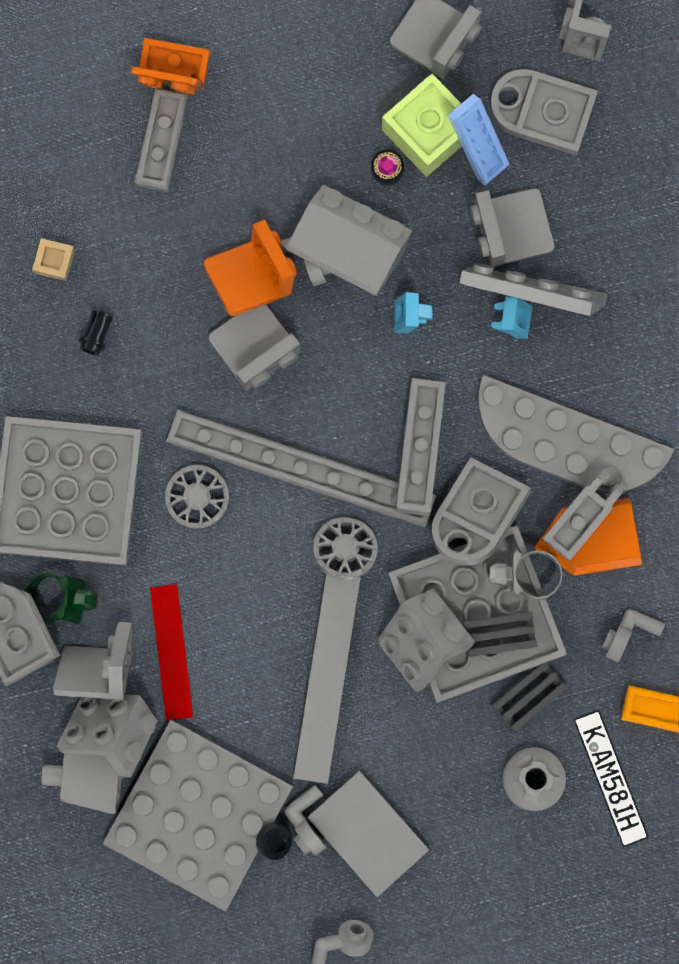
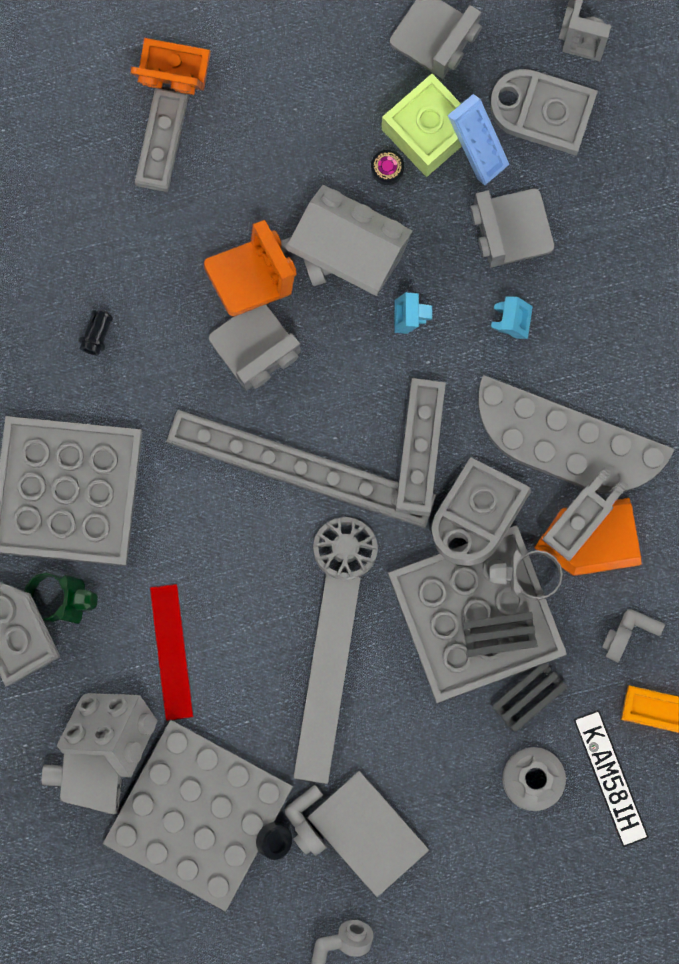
tan plate [32,238,75,281] -> none
light grey bracket [53,622,133,700] -> none
light grey wheel [165,465,229,529] -> none
light grey bracket [378,588,475,692] -> none
light grey wing [459,263,607,316] -> none

